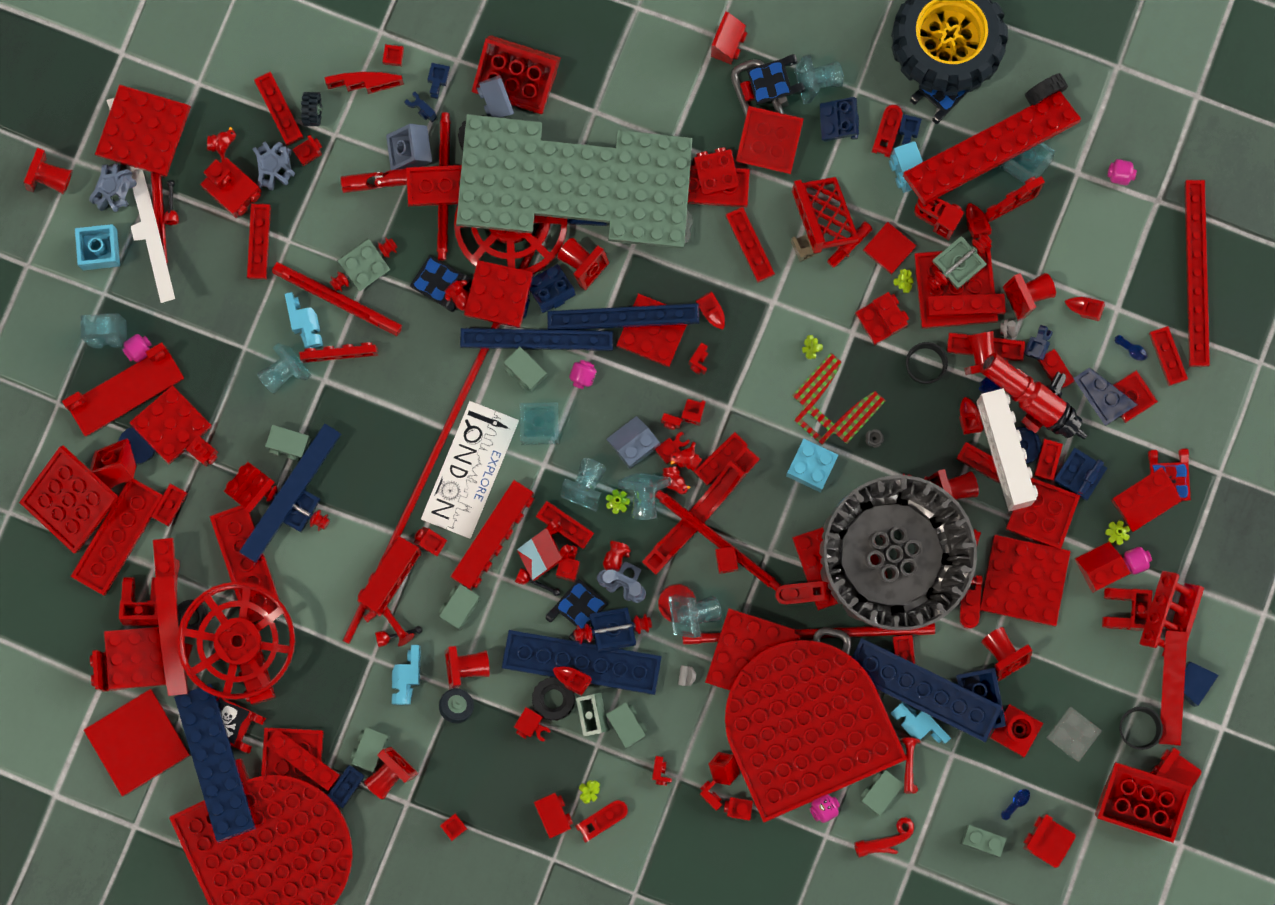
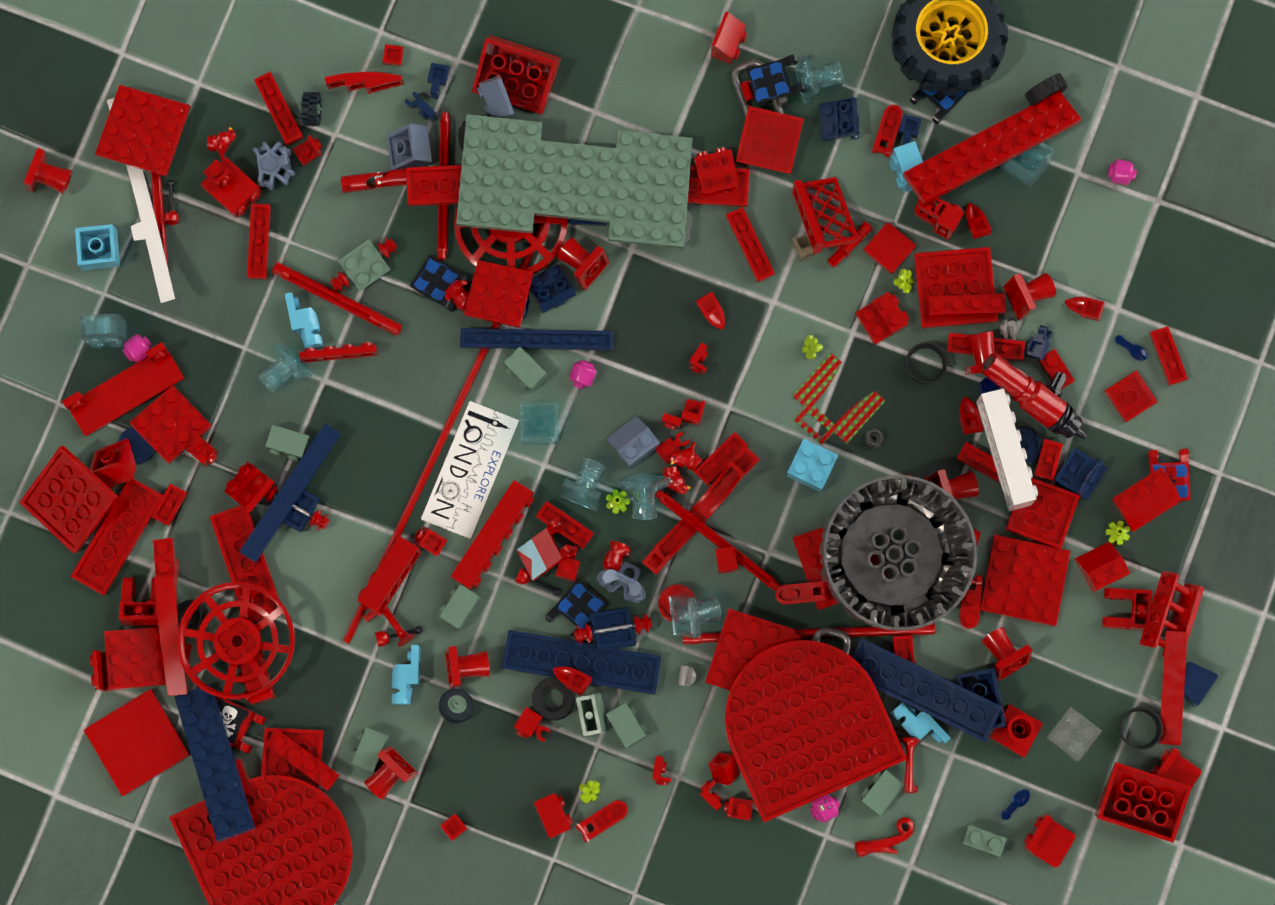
sand blue piece [89,163,137,212] -> none
dark blue plate [328,765,366,808] -> none
dark blue tile [547,304,699,330] -> none
red plate [617,293,687,367] -> none
sand green plate [927,233,992,291] -> none
red plate [985,176,1045,223] -> none
red plate [1021,414,1043,434] -> none
dark blue wing [1073,368,1138,426] -> none
dark pink head [1123,547,1152,575] -> none
red plate [1184,180,1210,367] -> none

